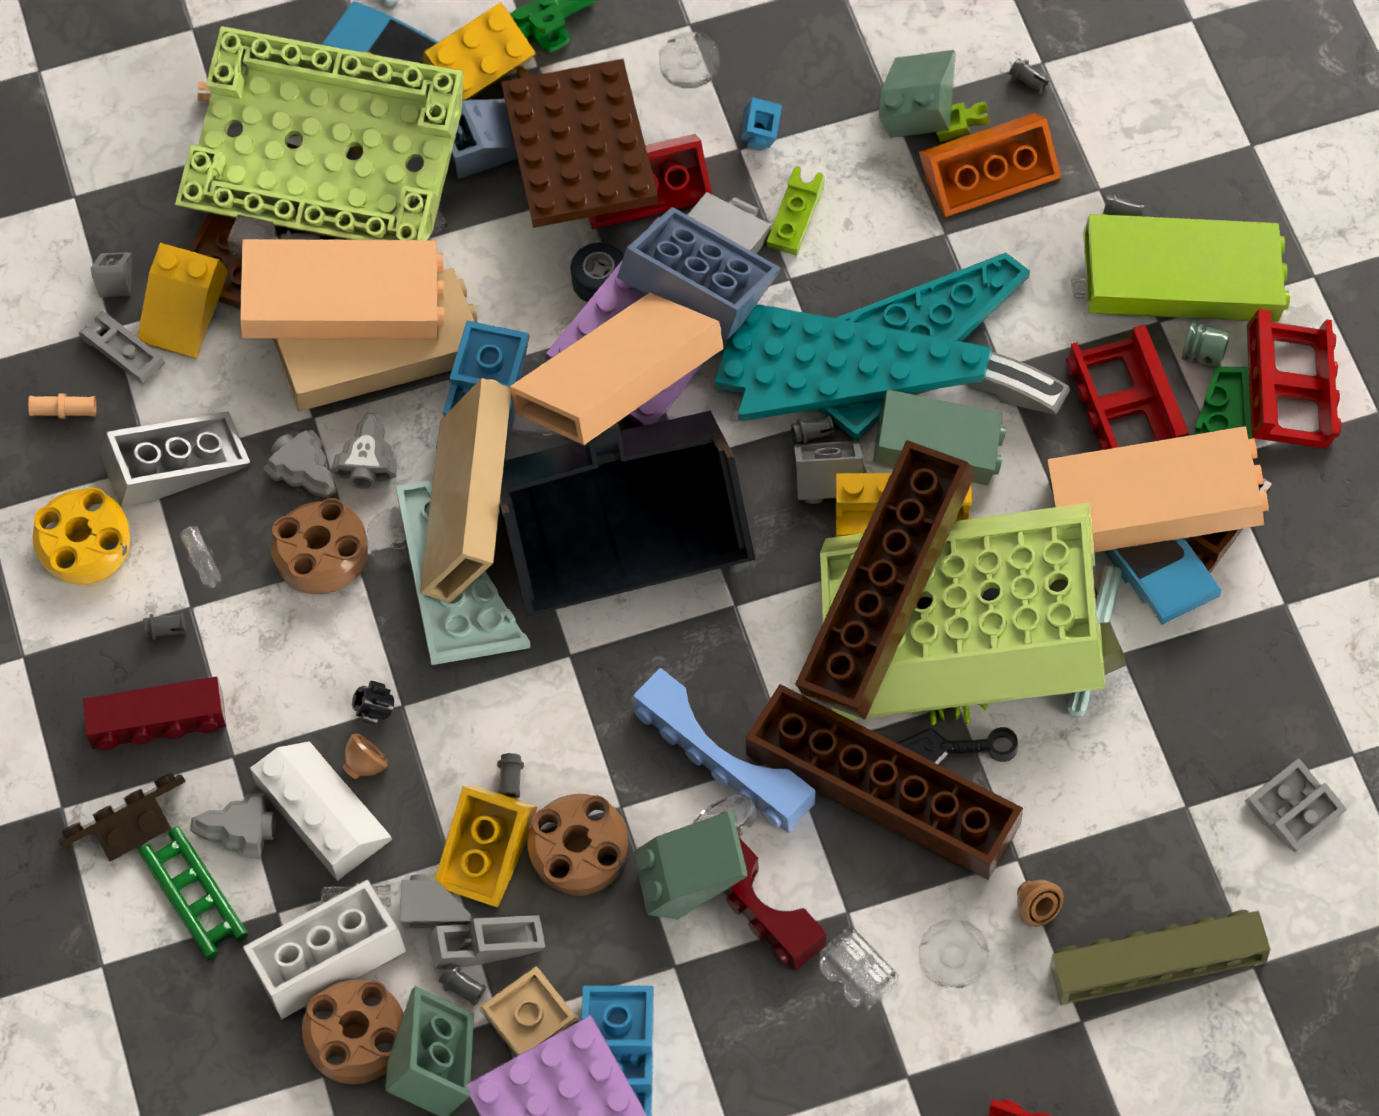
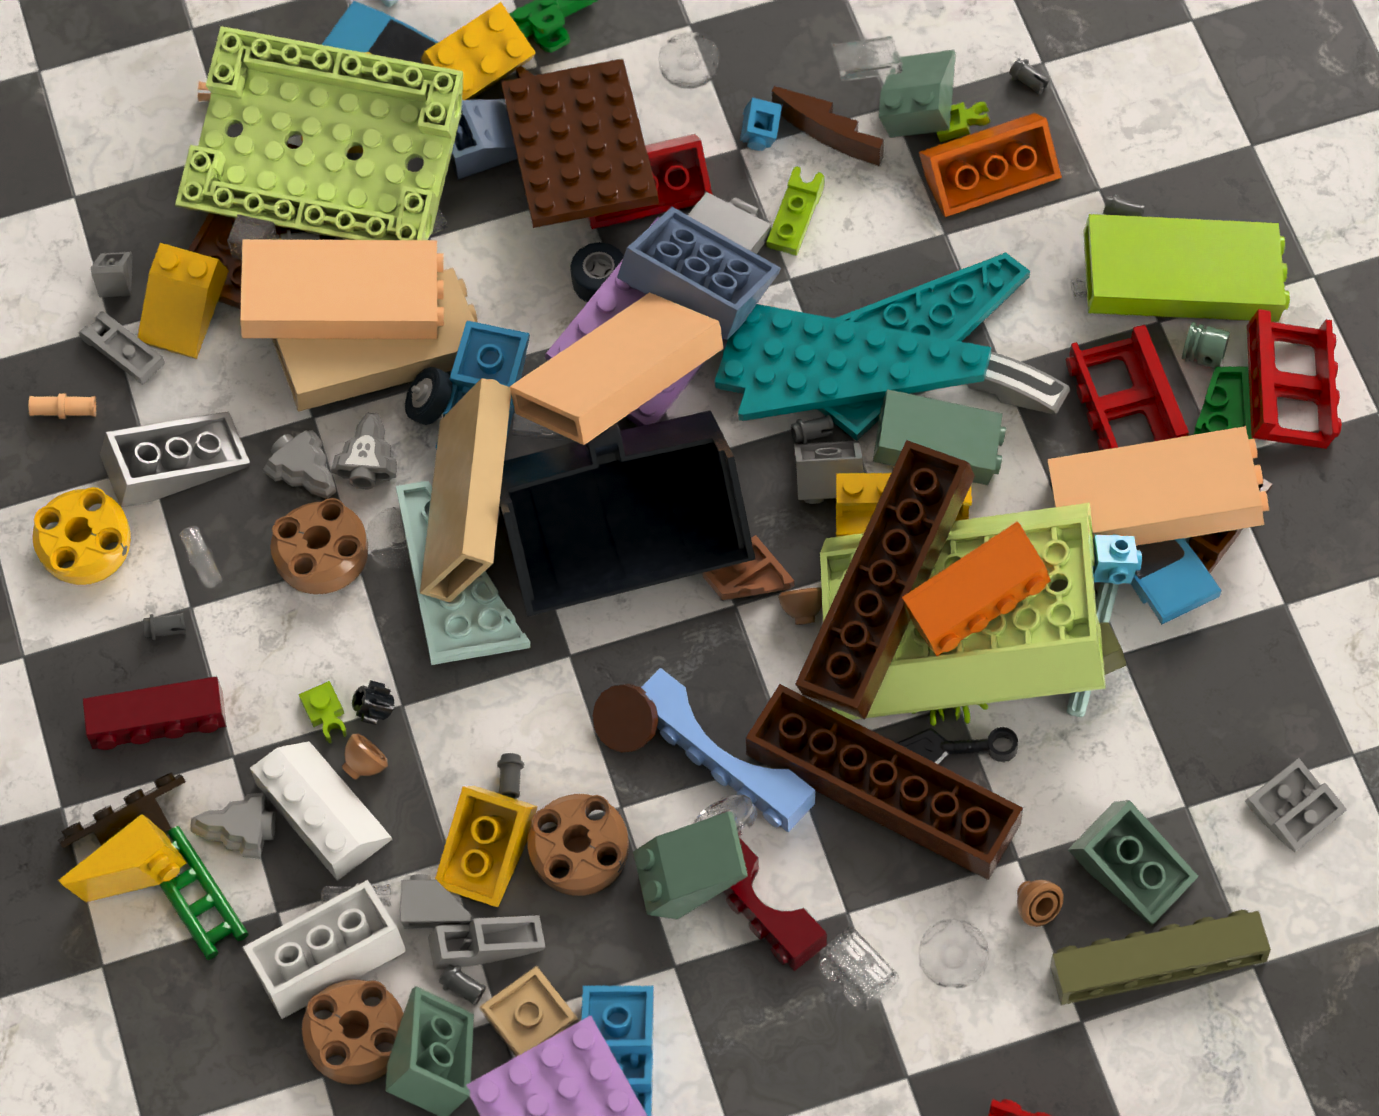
none -> yellow slope [59,814,187,902]
none -> lime plate [299,681,347,743]
none -> black wheel [405,367,453,425]
none -> reddish brown tile [592,684,658,753]
none -> nougat wing [702,535,794,600]
none -> reddish brown slope [772,86,884,167]
none -> medium nougat brick [778,587,822,625]
none -> clear plate [831,36,902,81]
none -> orange slope [902,521,1051,657]
none -> sand green slope [1068,800,1199,925]
none -> medium azure brick [1093,534,1142,584]

